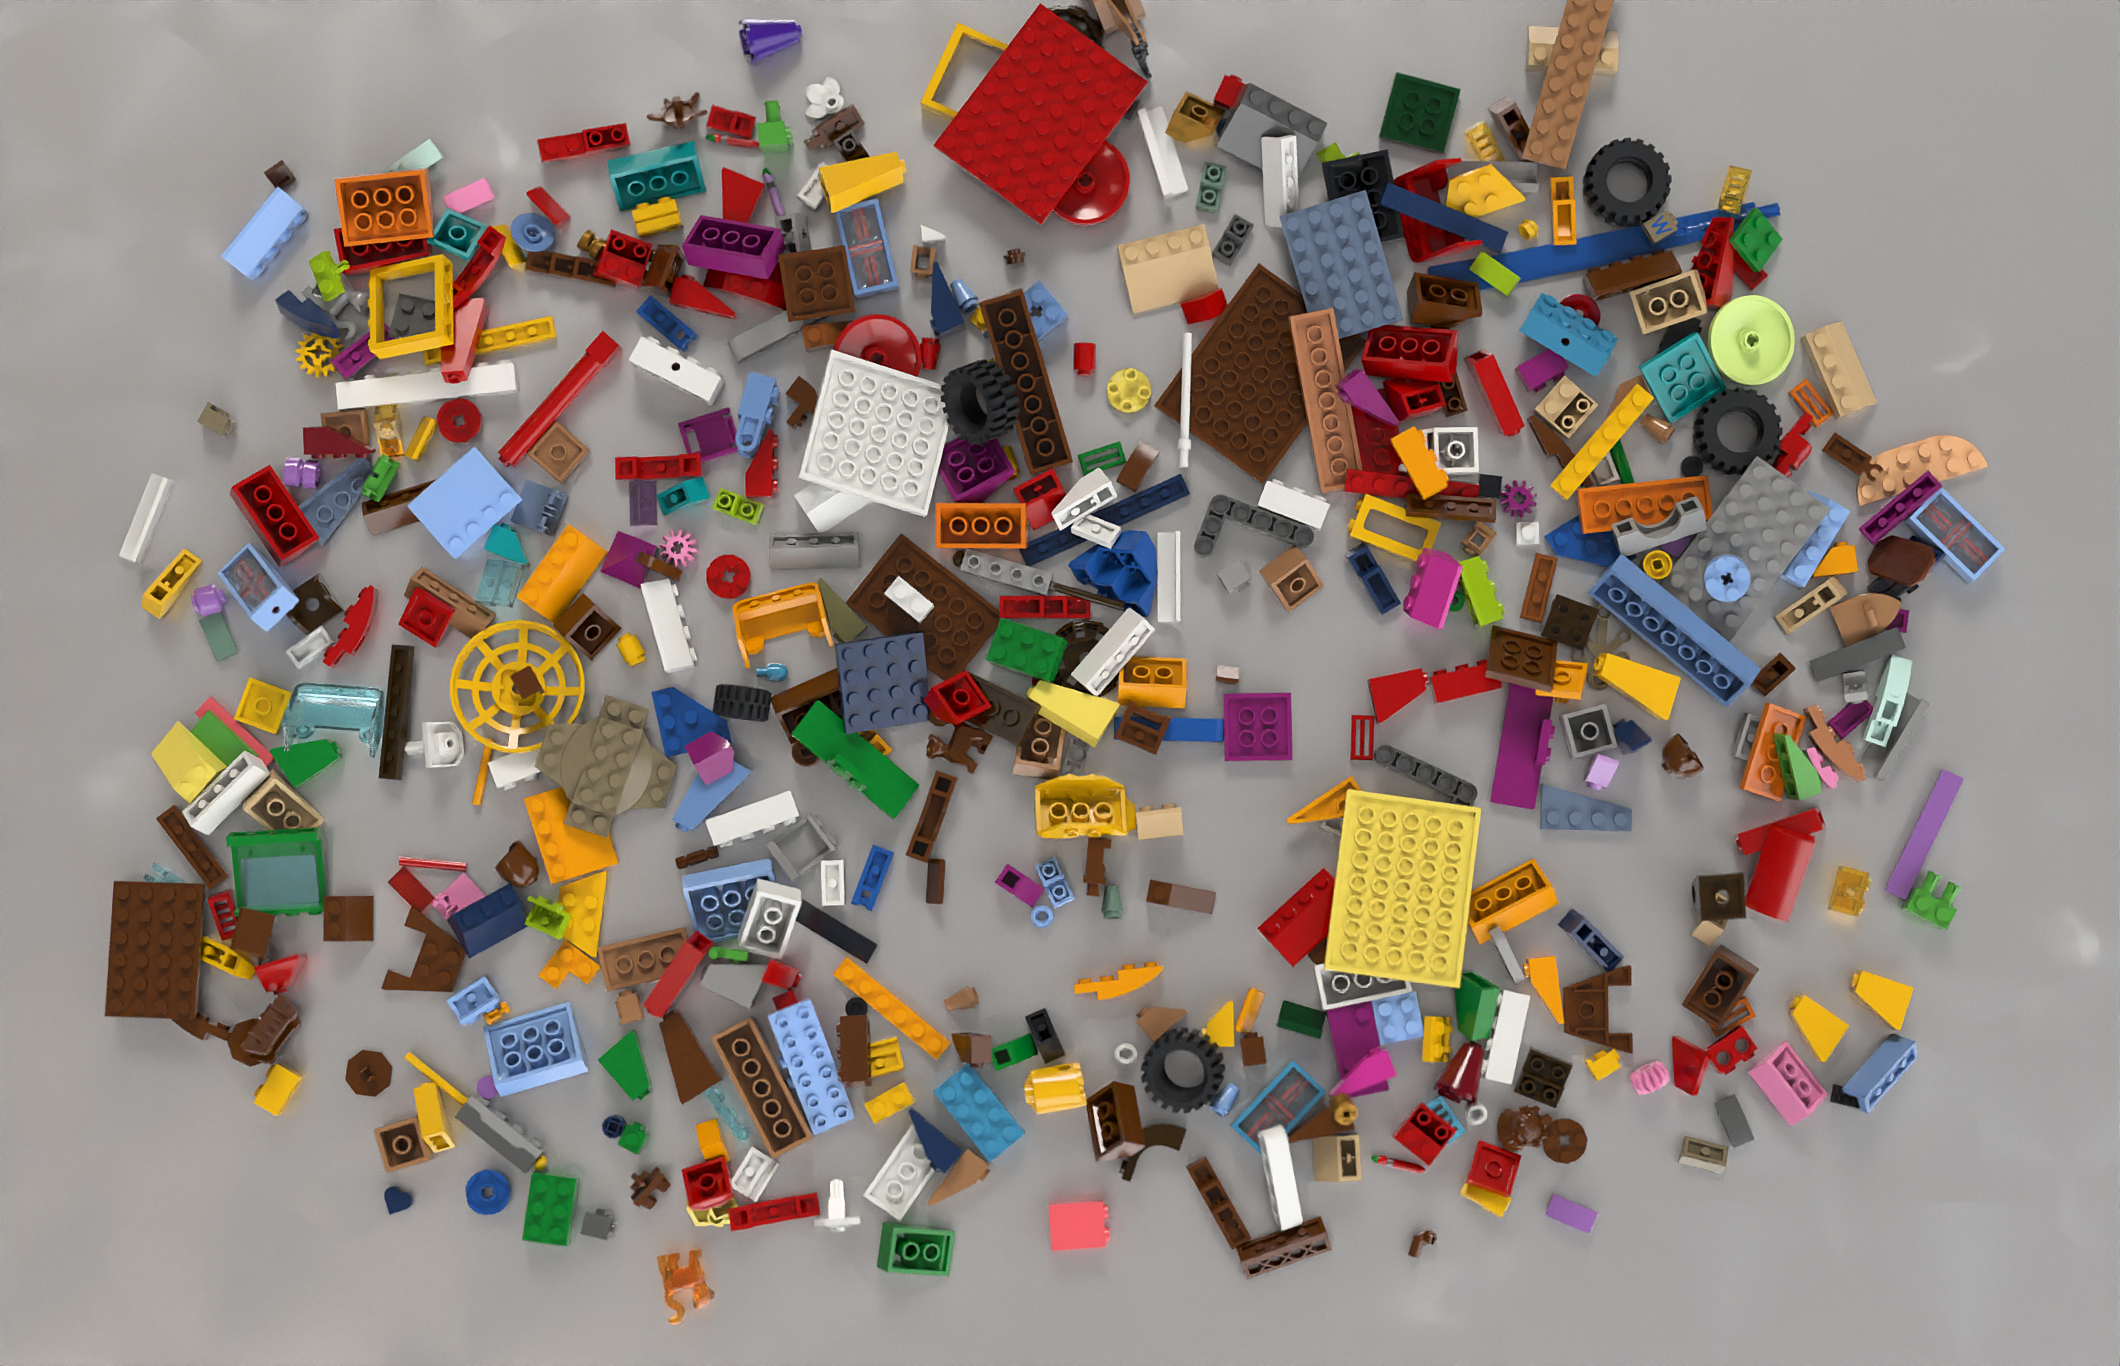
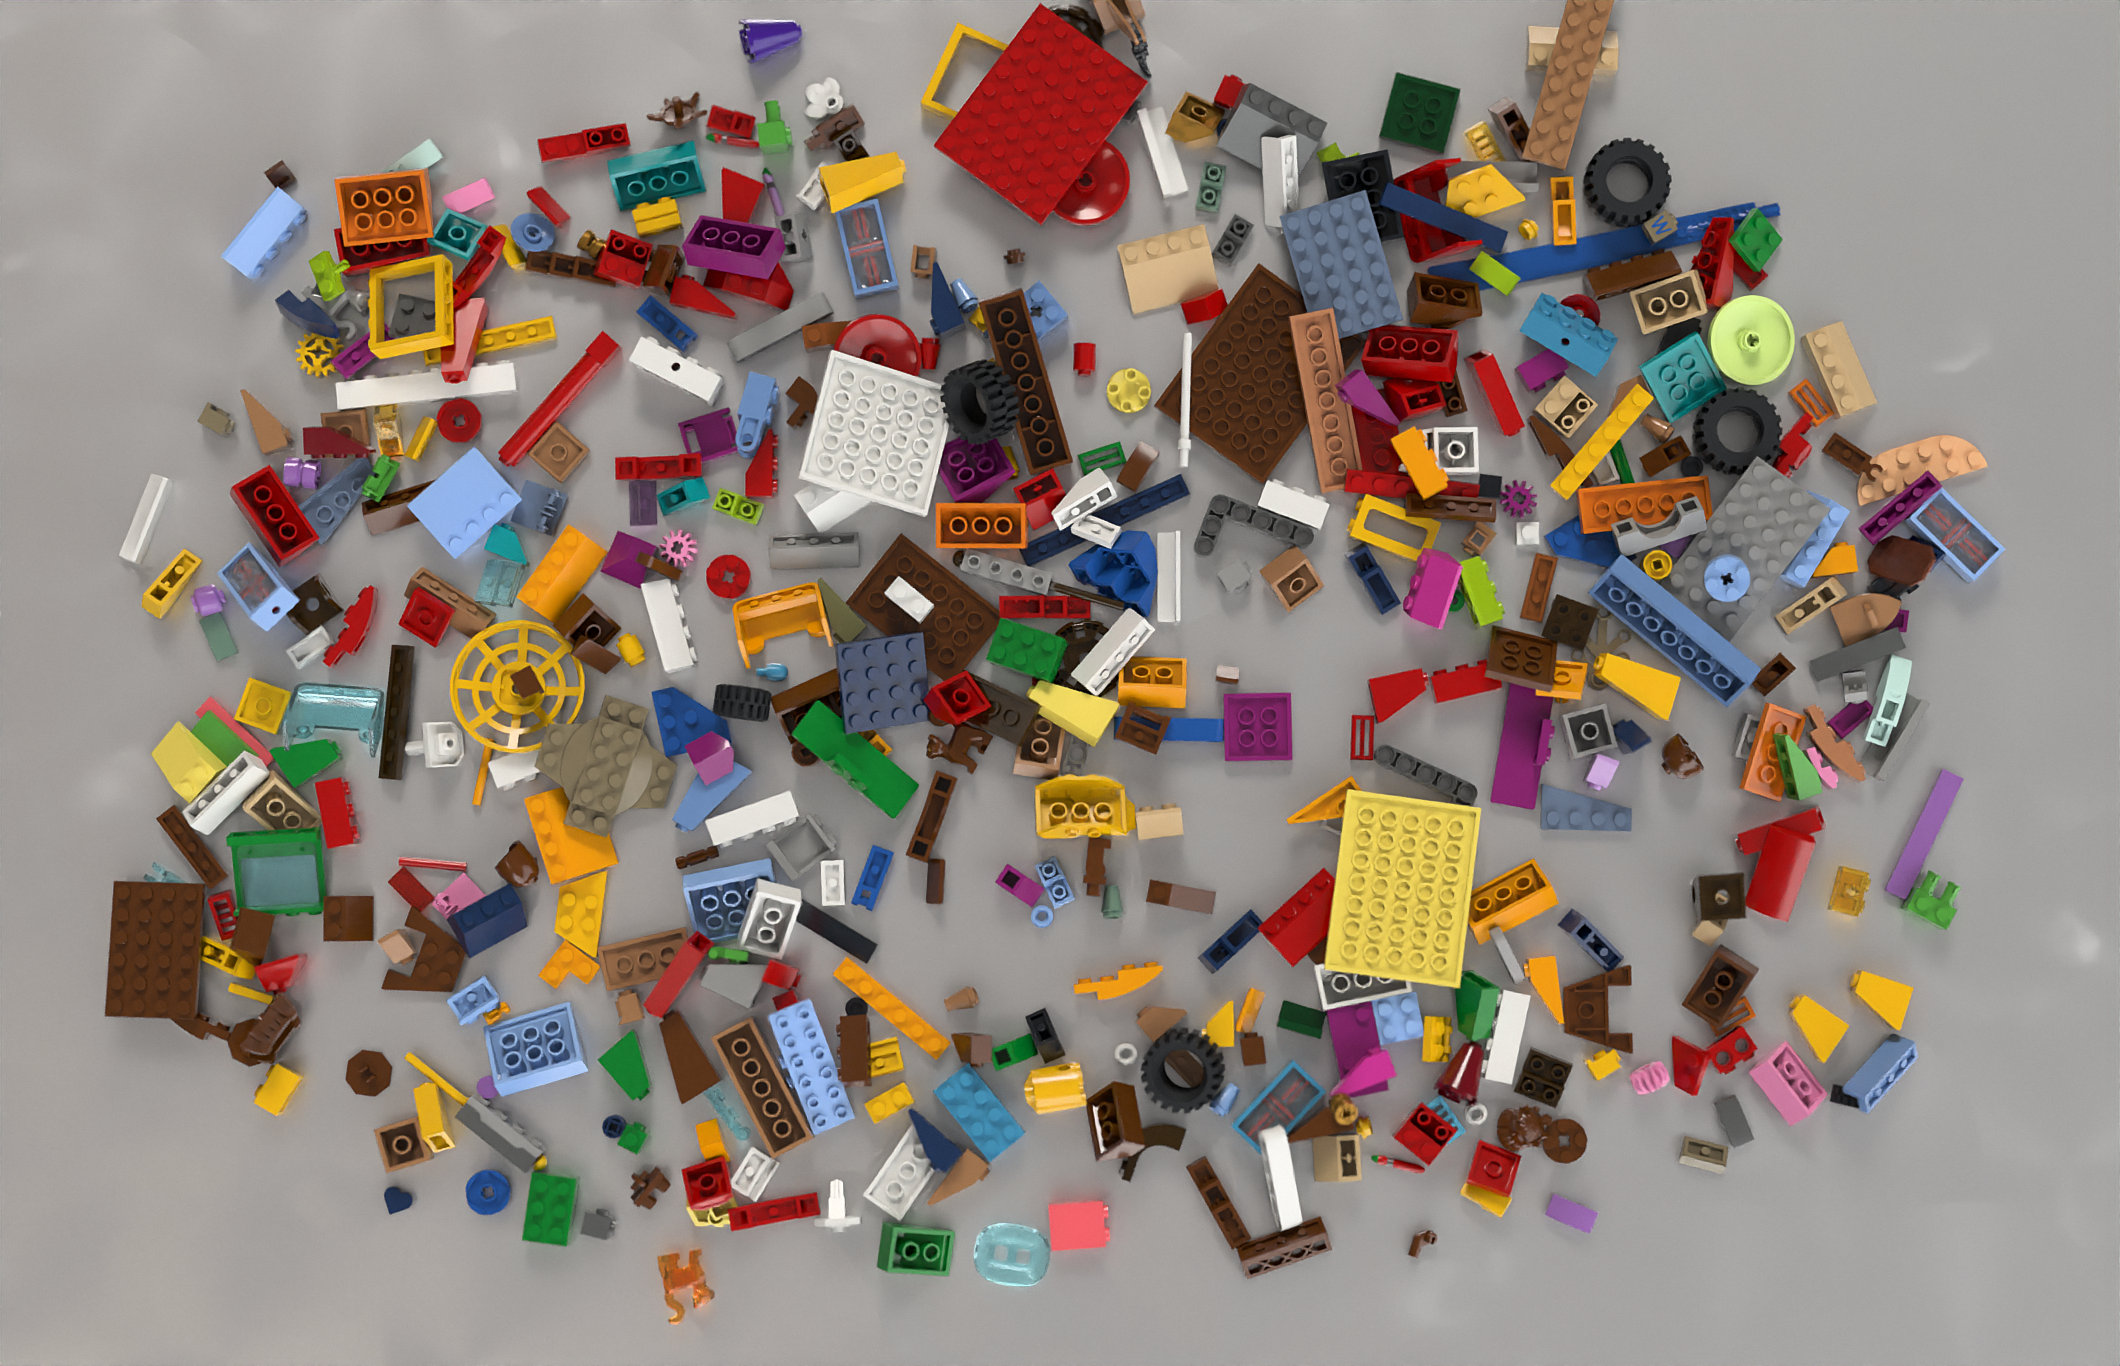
lime bracket [524,895,572,940] -> none
reddish brown plate [778,245,855,322] -> none
white slope [921,225,945,245] -> none
clear yellow slope [1718,165,1752,214] -> none
none -> yellow tile [228,982,278,1005]
none -> medium nougat slope [240,389,293,456]
none -> red brick [315,777,360,849]
none -> medium nougat slope [377,929,418,965]
none -> reddish brown slope [570,635,621,674]
none -> clear light blue piece [973,1223,1051,1287]
none -> medium nougat tile [1165,1050,1221,1087]
none -> dark blue slope [1198,909,1263,974]
none -> yellow plate [1355,1116,1373,1139]
none -> reddish brown slope [1639,435,1692,477]

